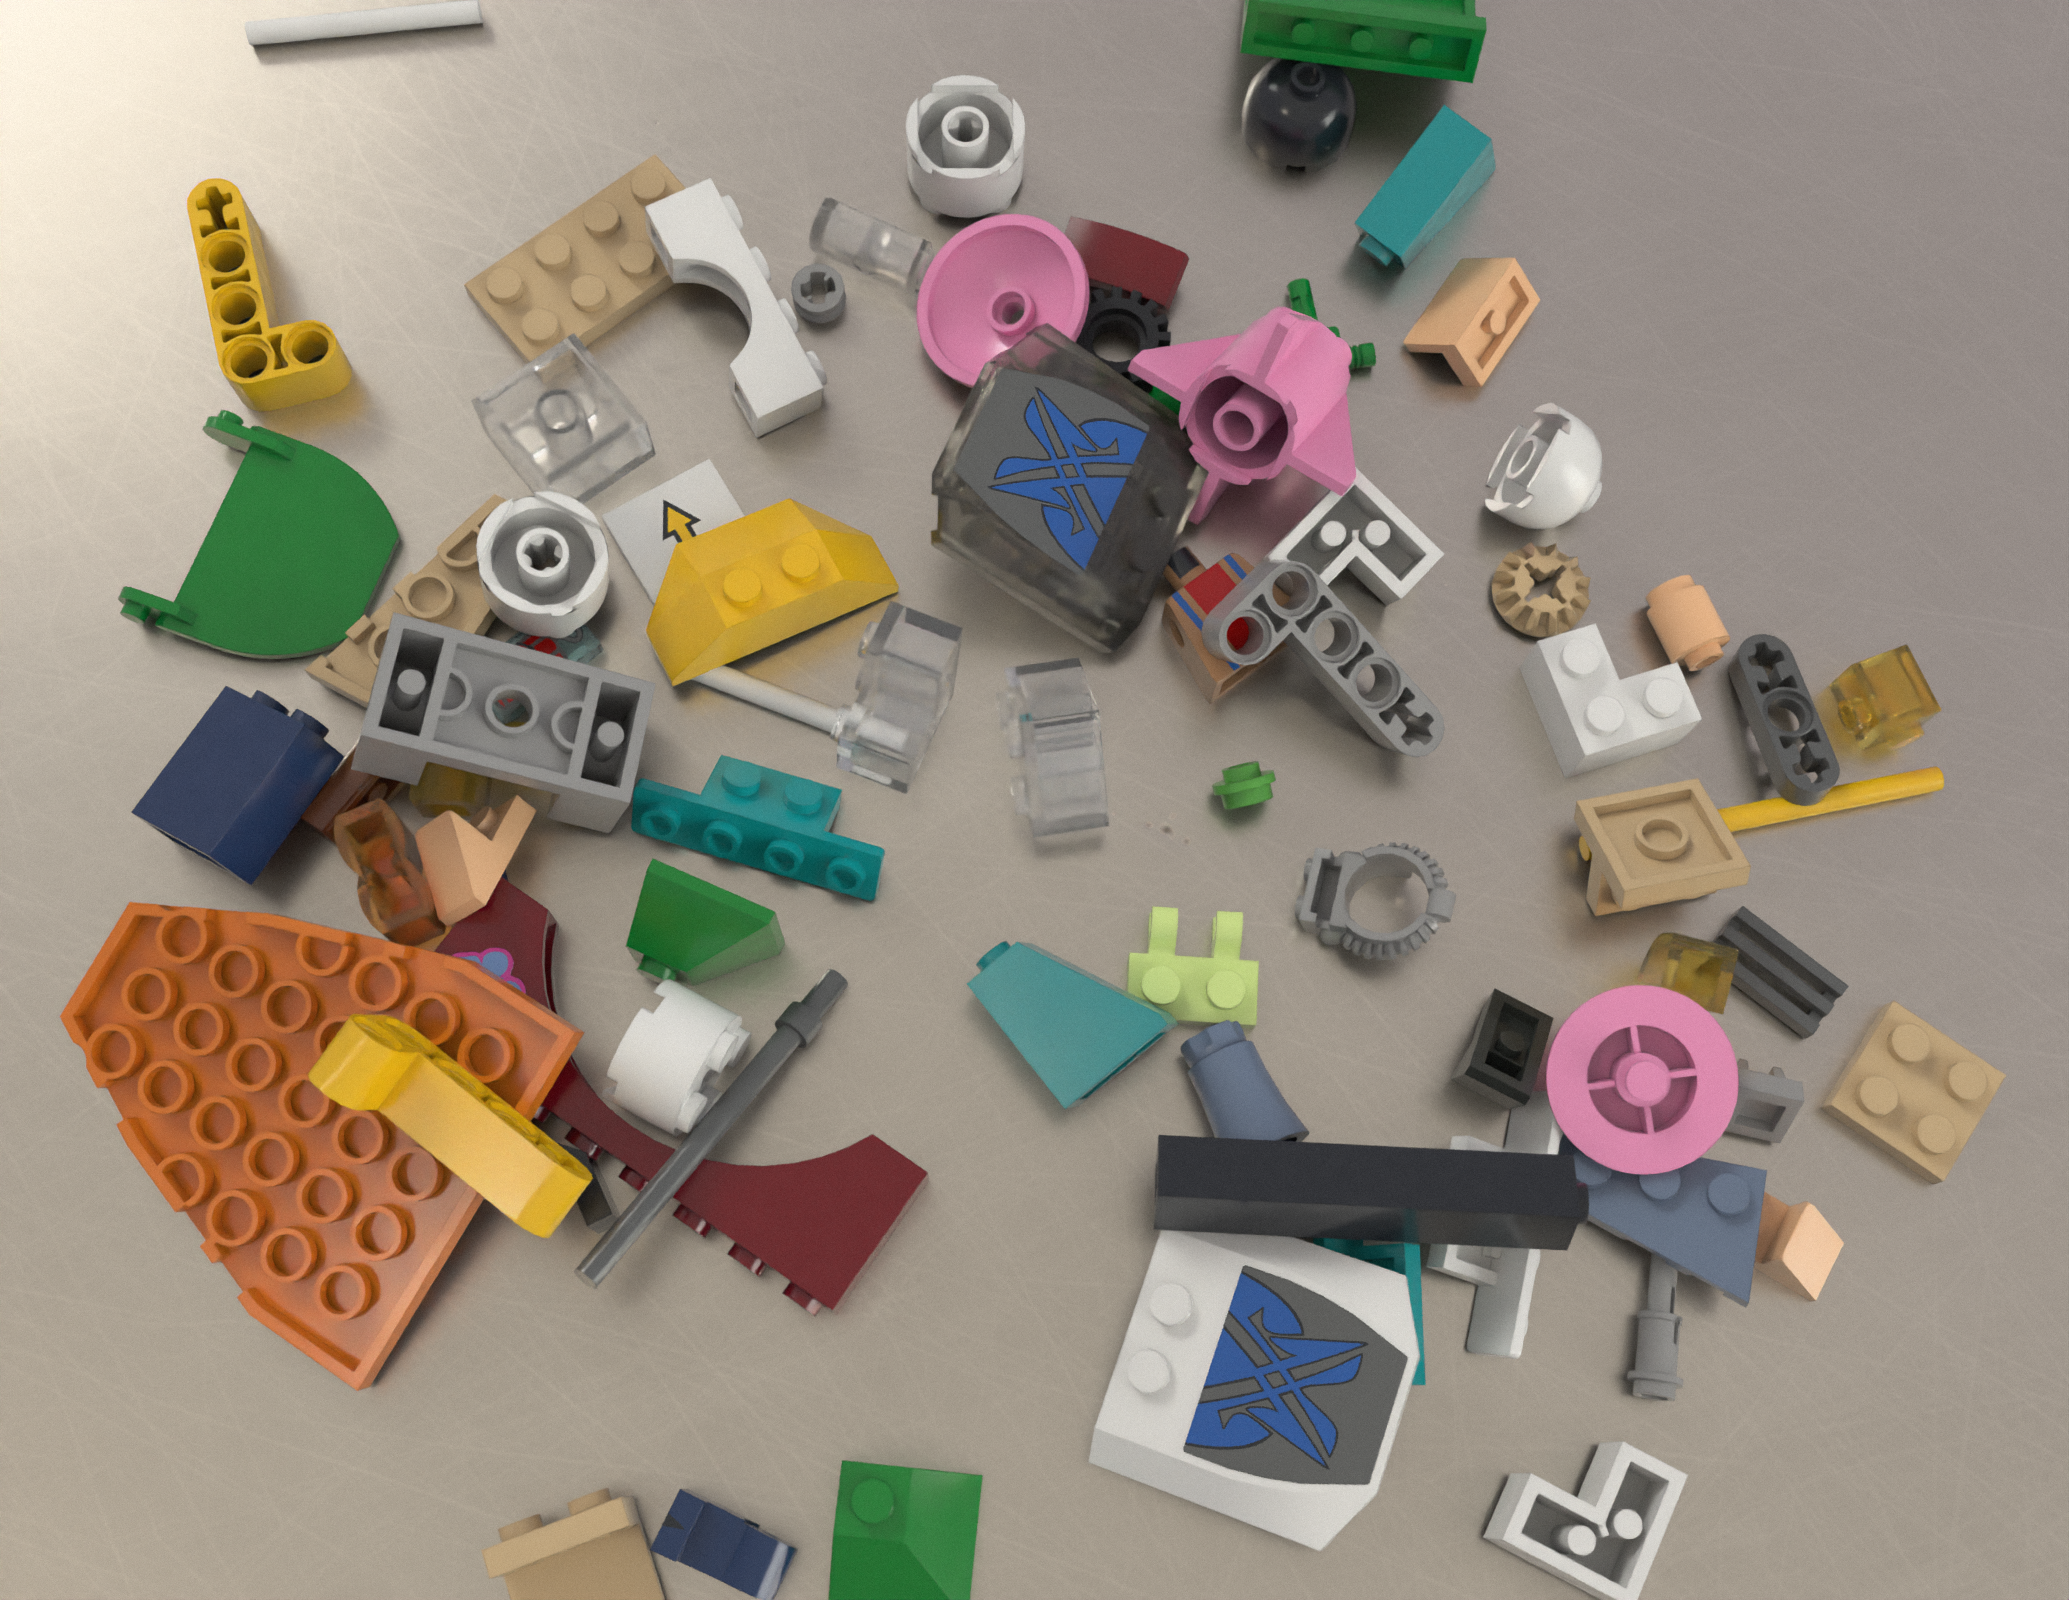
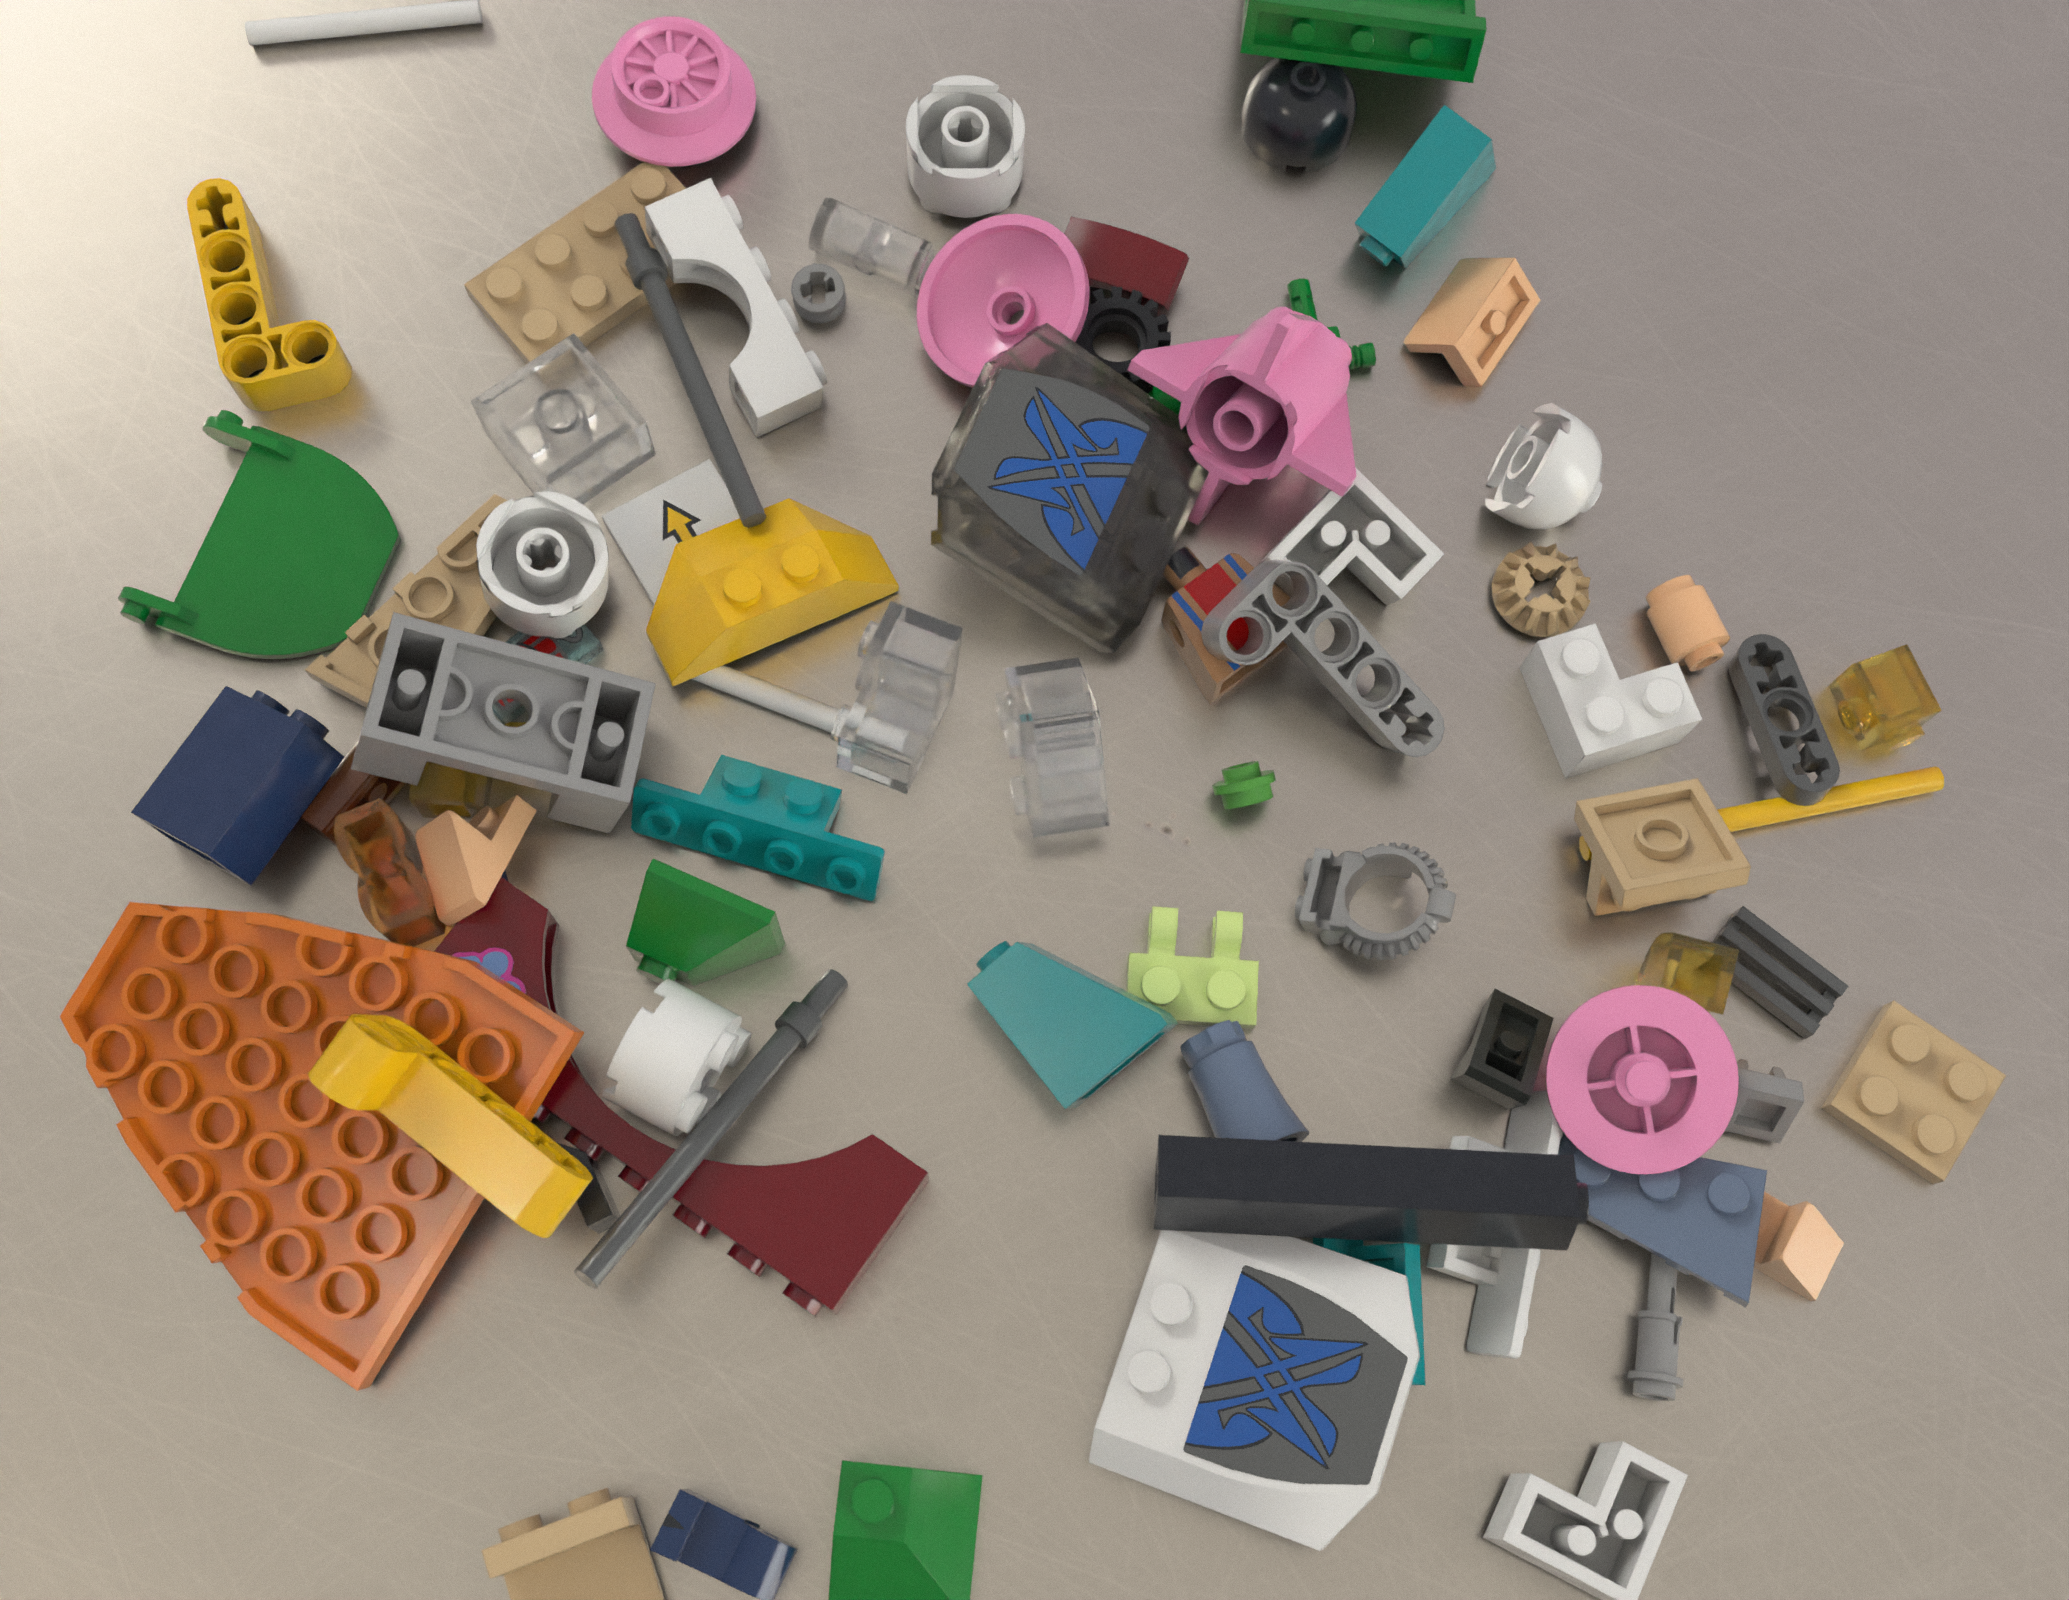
none -> bright pink wheel [592,16,756,167]
none -> dark grey bar [615,213,766,527]

